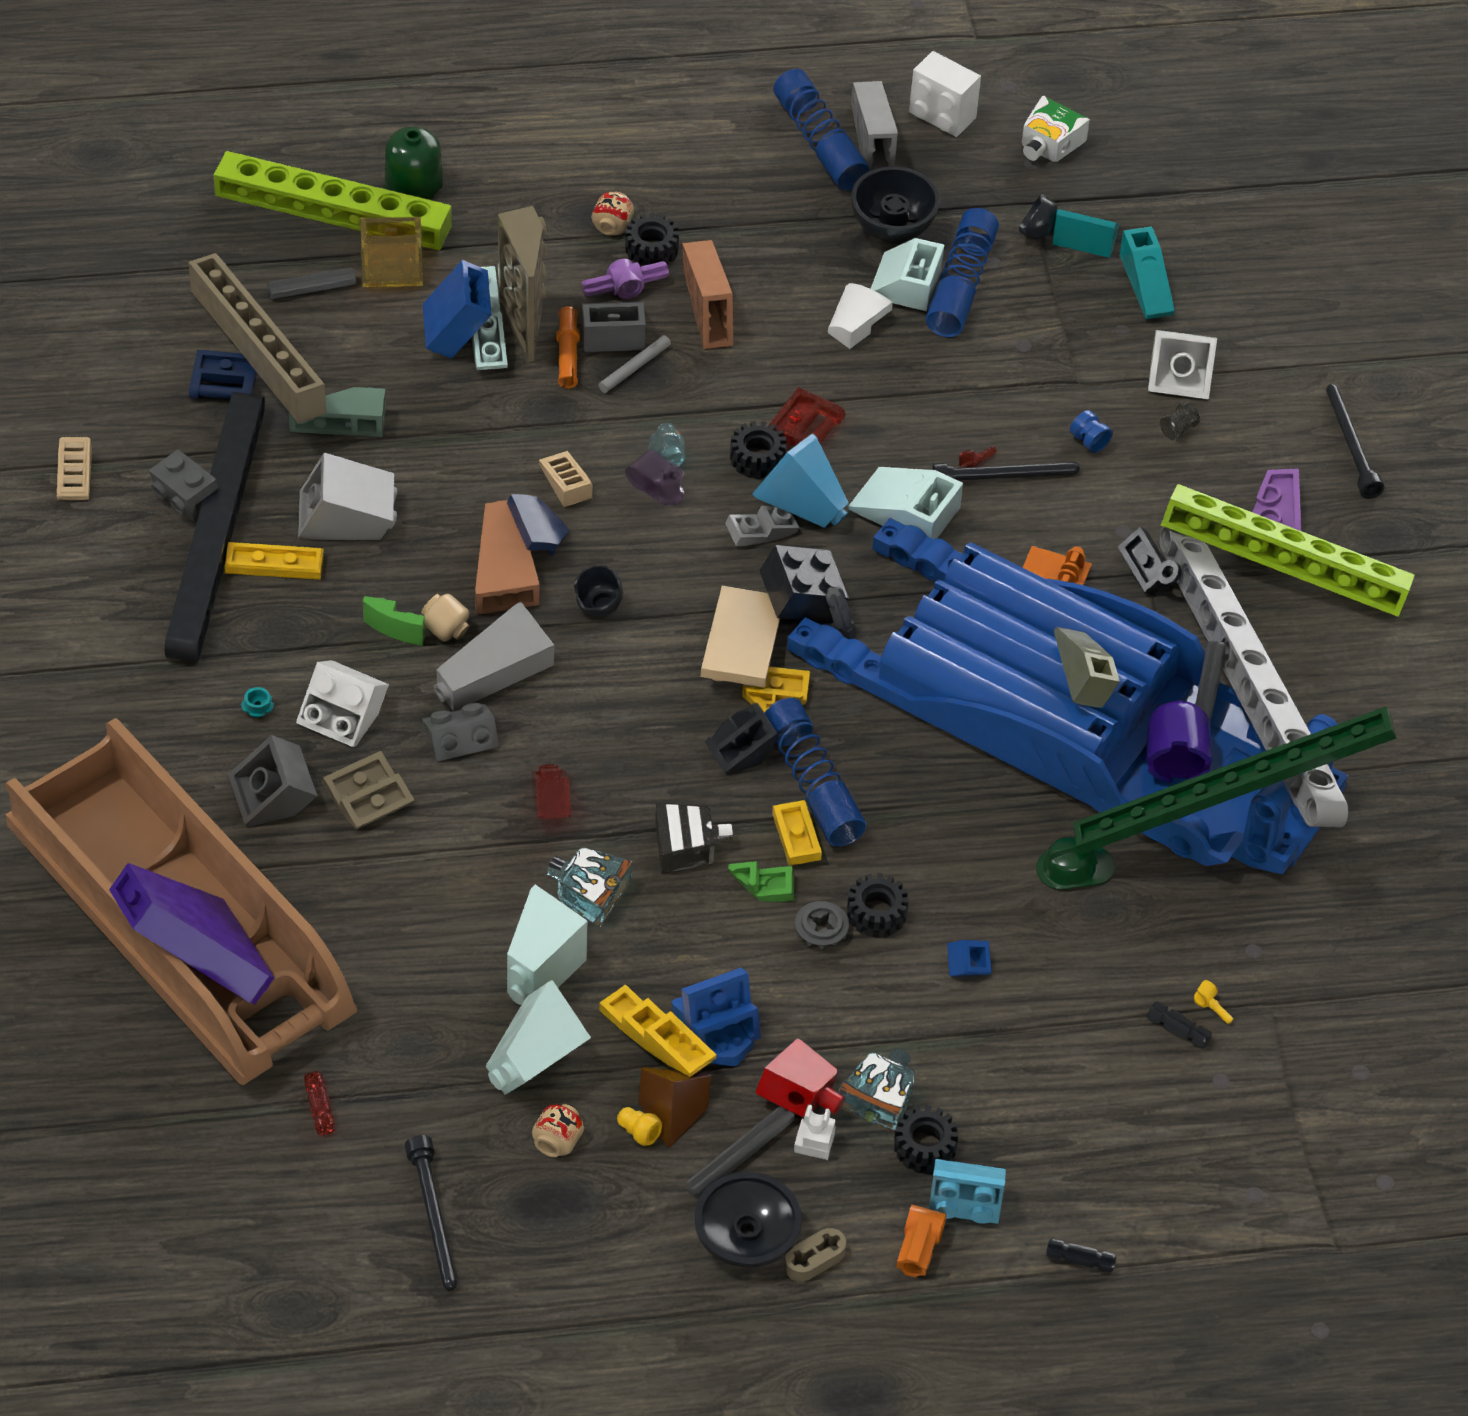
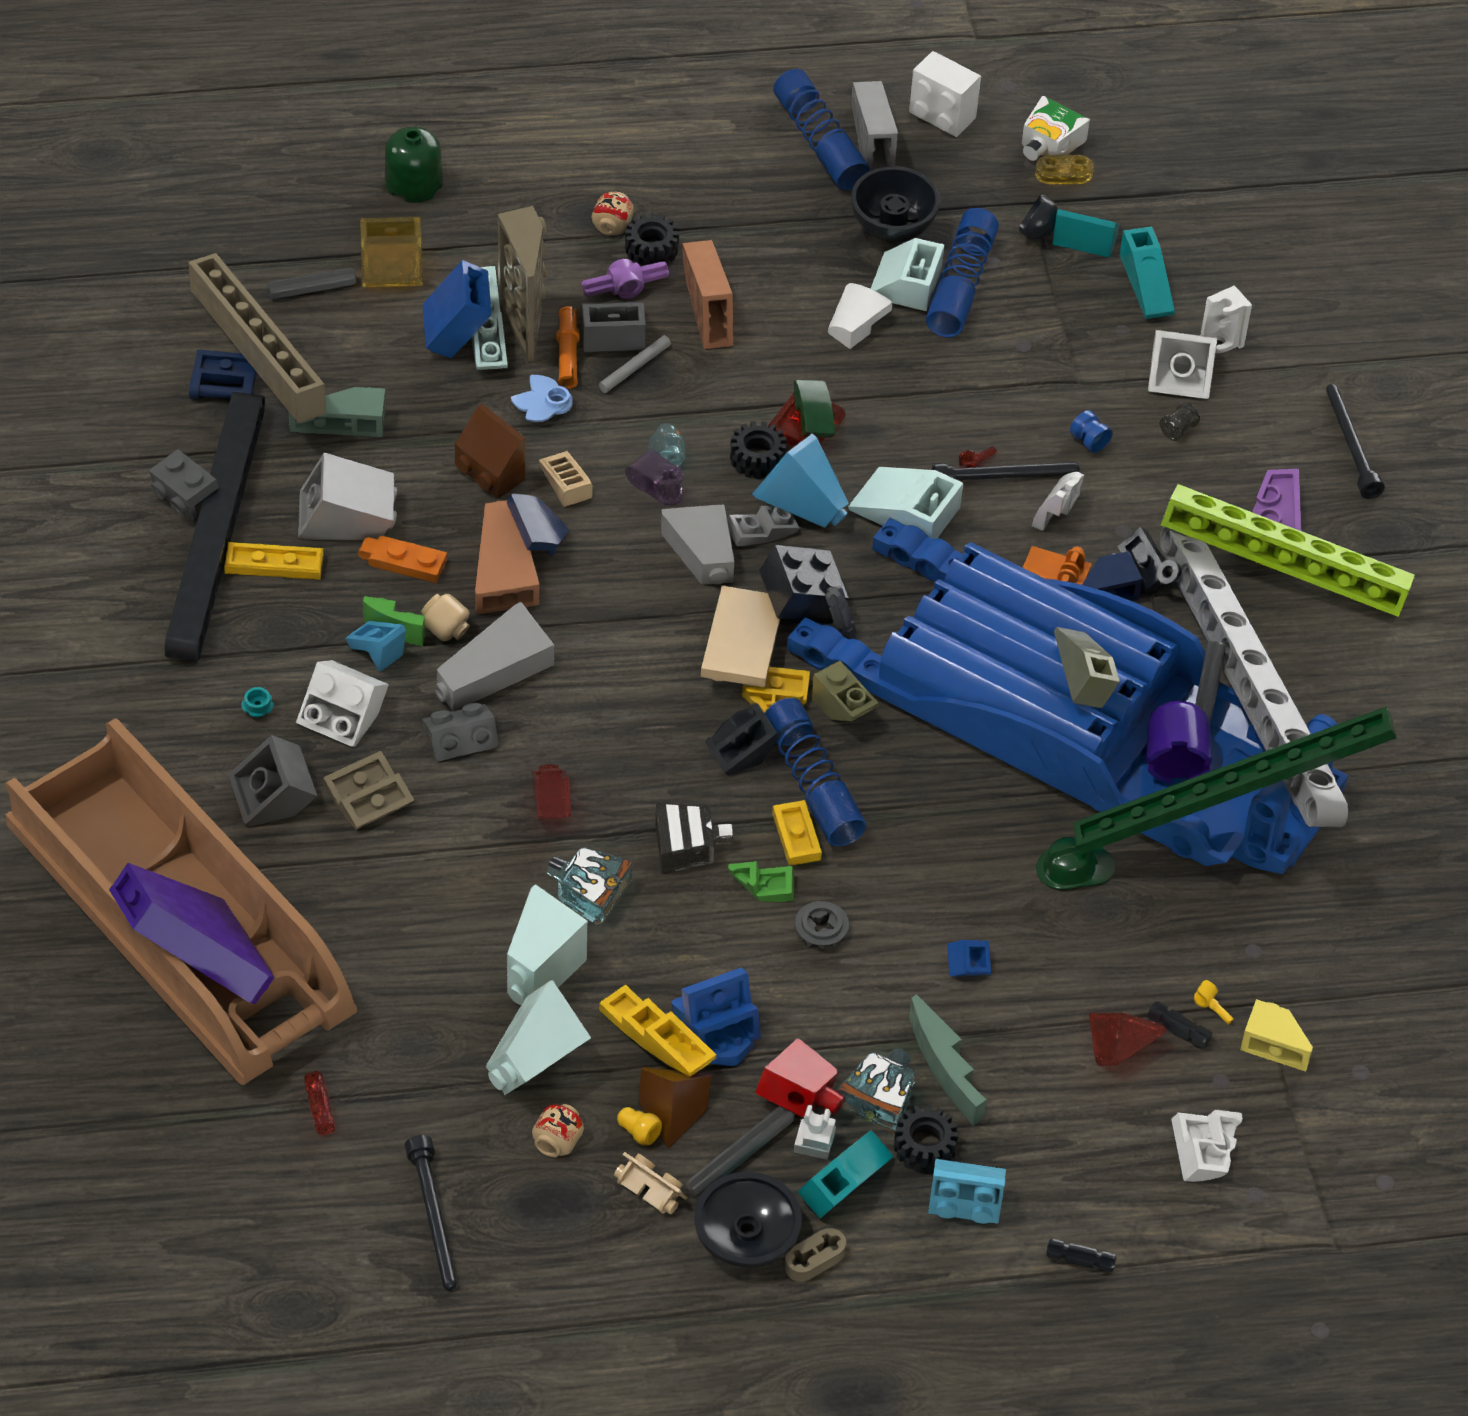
tan slope [57,437,92,500] -> none
lime brick [214,151,452,251] -> none
black hair [574,565,624,616] -> none
black tyre [847,873,909,938] -> none
orange piece [896,1204,947,1278] -> none
none -> dark azure slope [345,621,406,672]
none -> orange hinge [358,536,447,584]
none -> reddish brown slope [455,404,525,499]
none -> light blue plate [511,375,573,422]
none -> tan hinge [614,1152,688,1214]
none -> light grey slope [661,504,735,585]
none -> dark green slope [794,380,836,438]
none -> teal slope [797,1130,894,1219]
none -> olive slope [812,661,879,721]
none -> sand green slope [909,994,986,1126]
none -> white slope [1032,472,1084,531]
none -> clear yellow plate [1035,155,1094,184]
none -> dark blue slope [1082,551,1142,601]
none -> clear red slope [1089,1012,1167,1066]
none -> white slope [1171,1110,1243,1182]
none -> white hinge [1200,286,1252,353]
none -> light yellow slope [1240,999,1313,1072]

